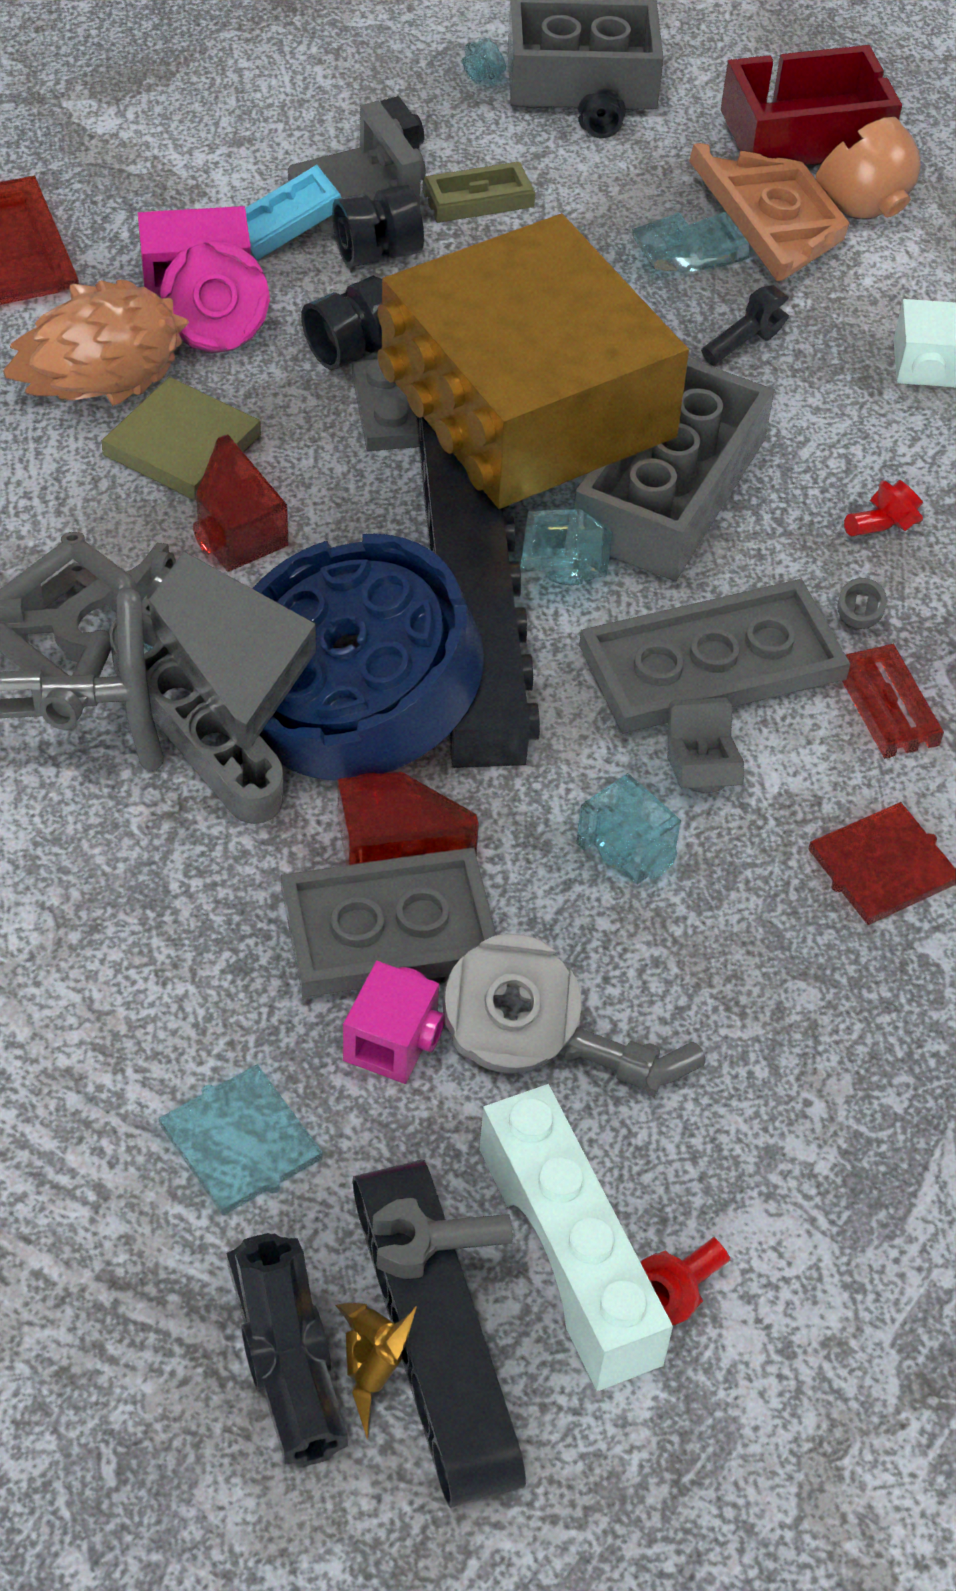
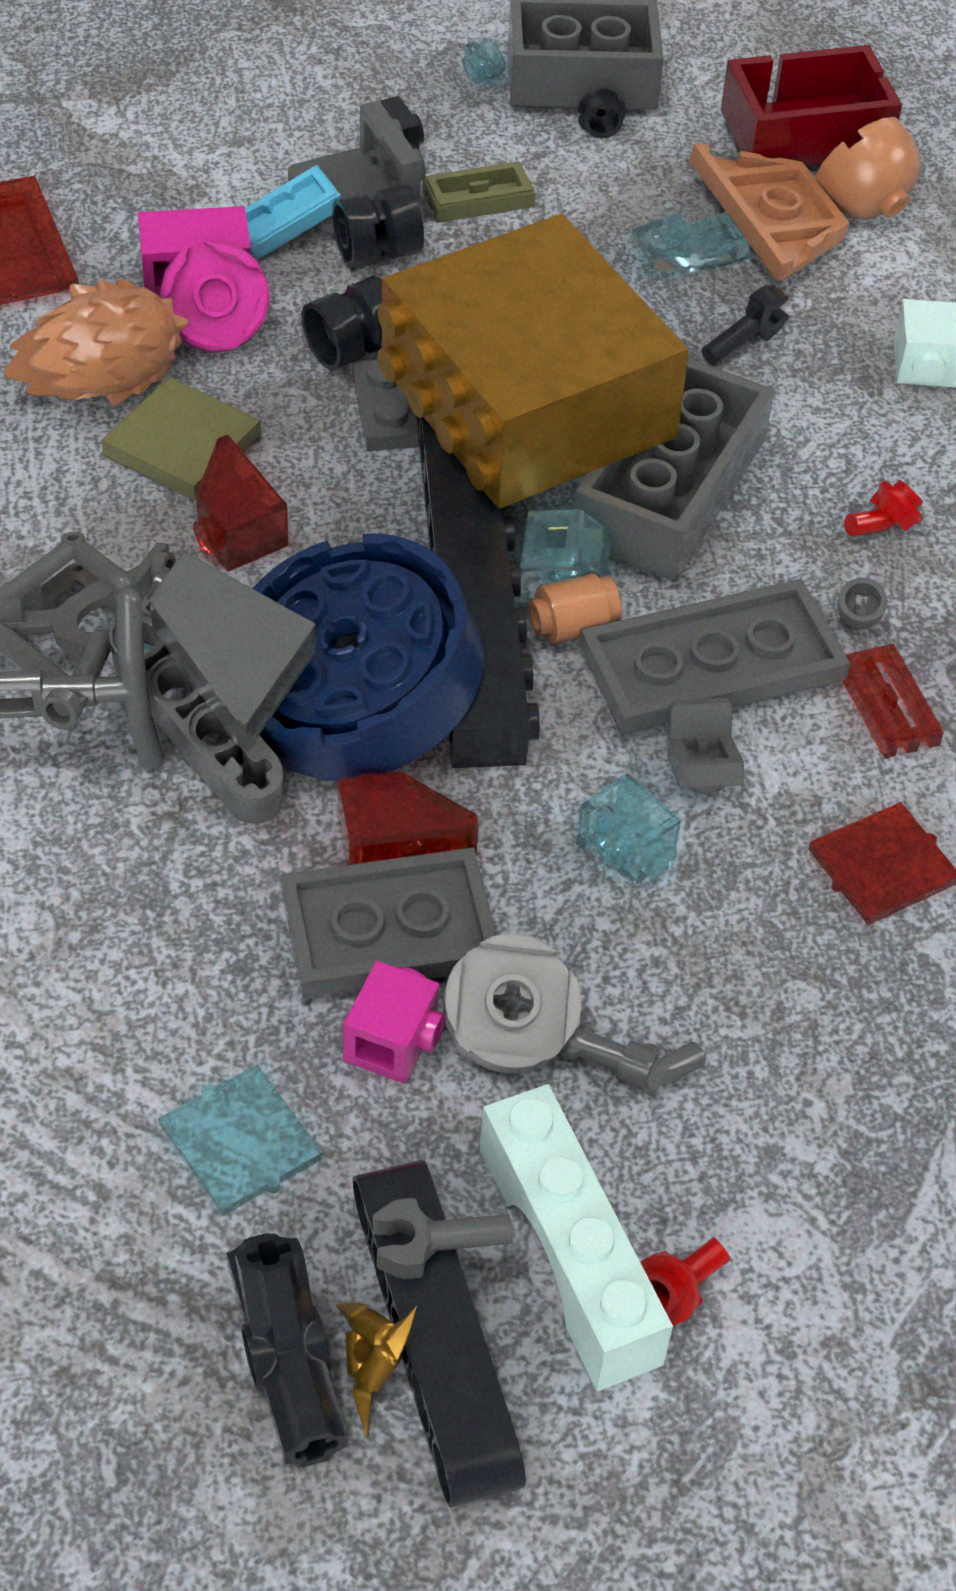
none -> nougat brick [528,573,622,644]

